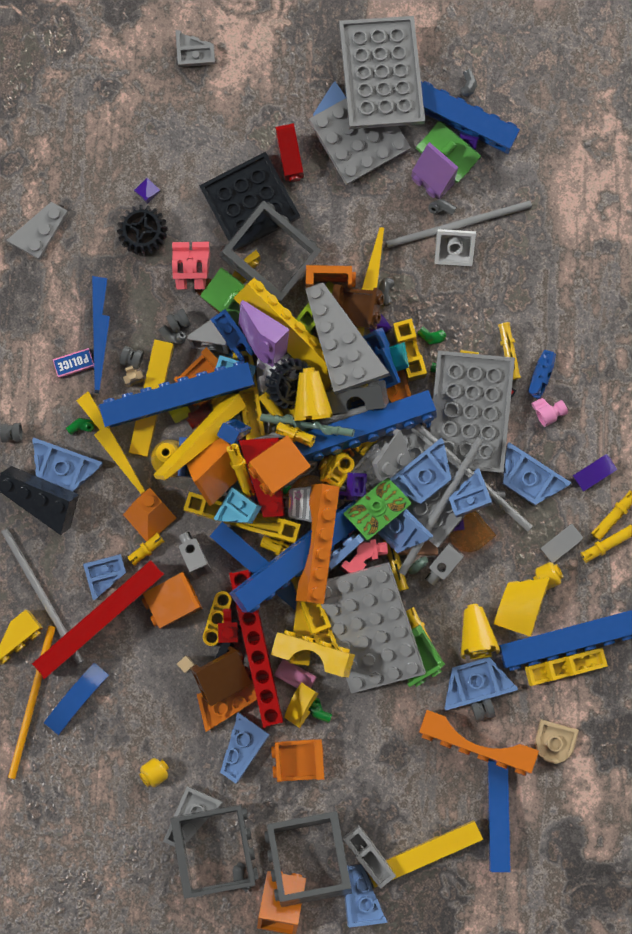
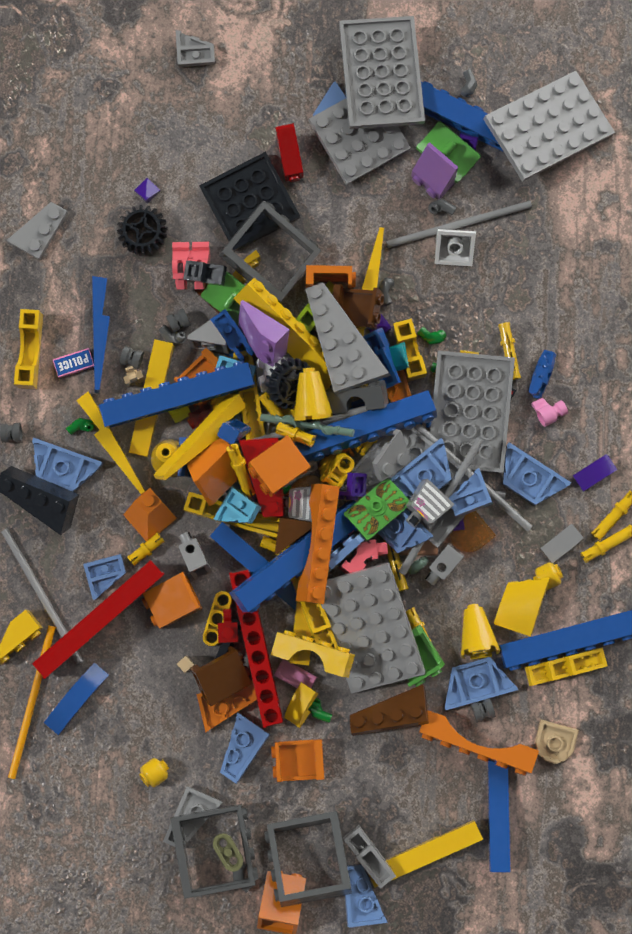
none -> yellow arch [14,309,43,389]
none -> black slope [183,260,227,286]
none -> olive plate [213,833,244,872]
none -> reddish brown tile [275,518,312,554]
none -> reddish brown wing [349,684,429,736]
none -> light grey torso [406,479,454,528]
none -> light grey plate [483,71,615,182]

